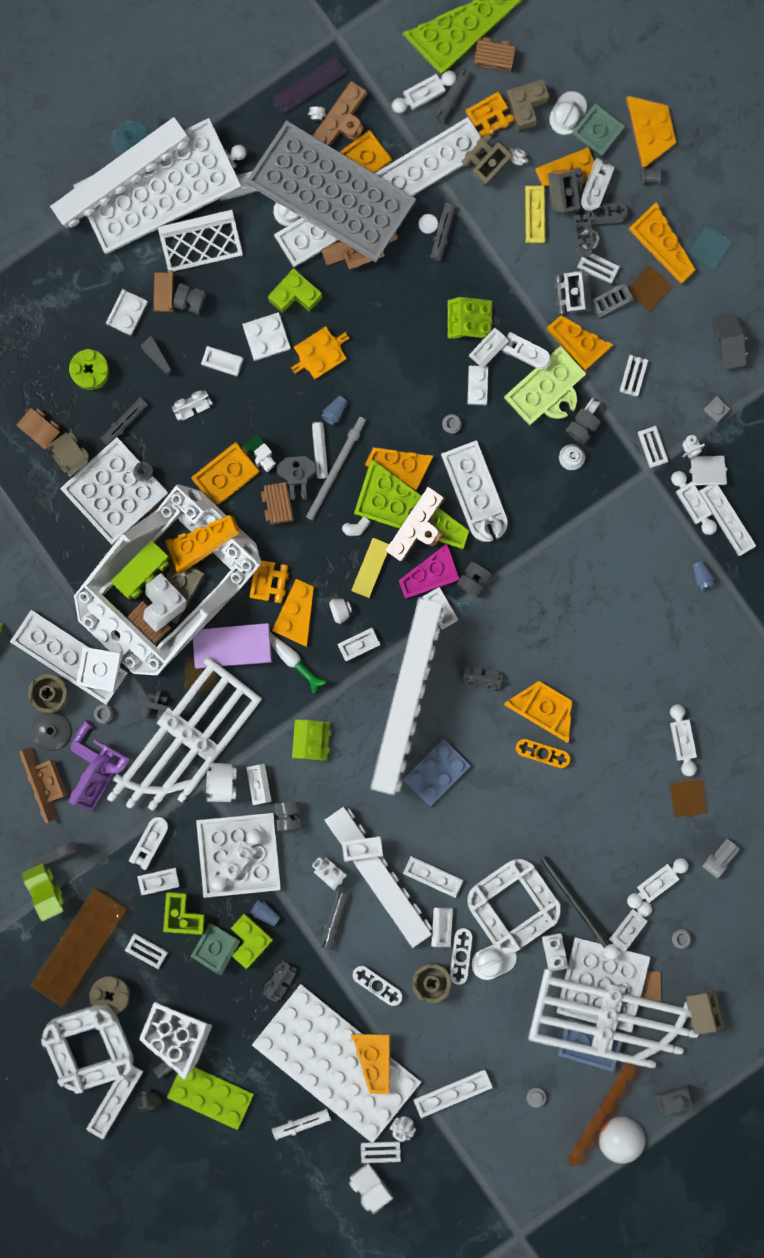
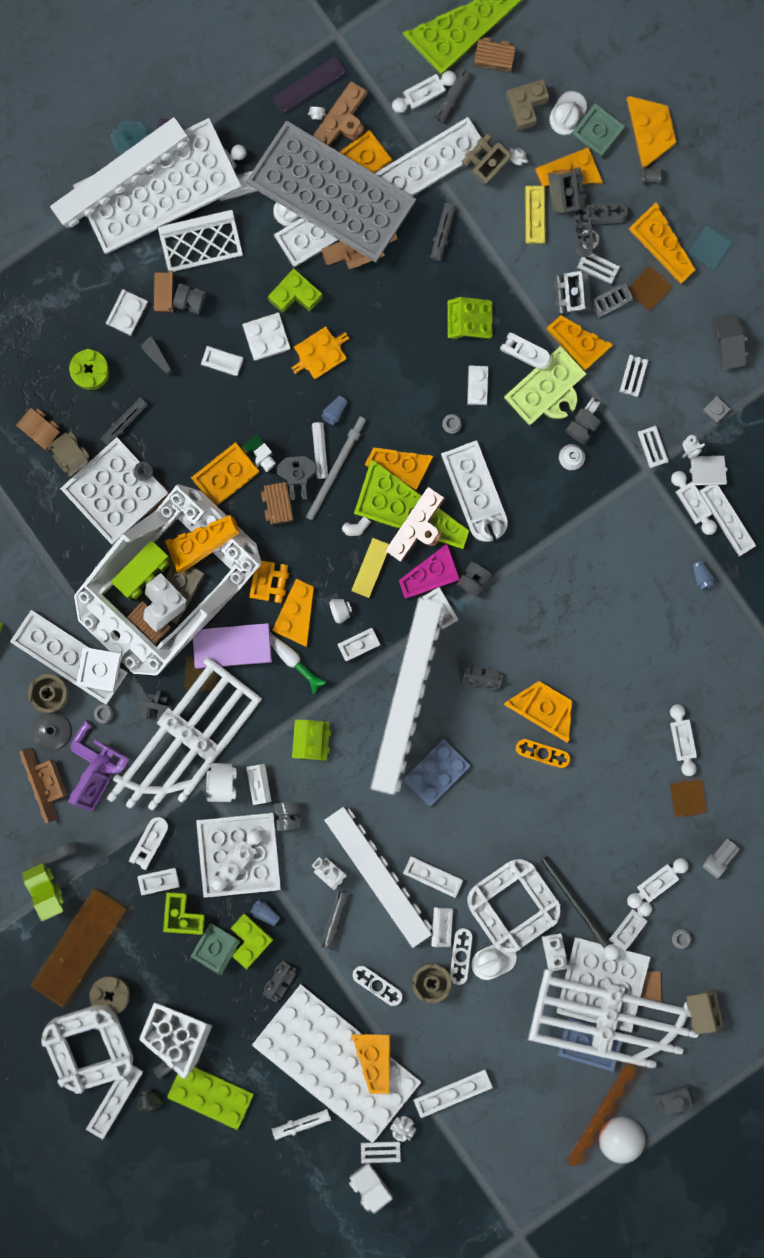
white tile [125,933,168,969] -> none
white hinge [172,390,212,421] -> none
white plate [342,837,383,861] -> none
white piece [419,214,438,234] -> none
light orange plate [465,92,514,138] -> none
white plate [469,328,509,368] -> none
light grey plate [526,1088,546,1108] -> none
white plate [581,158,614,211] -> none

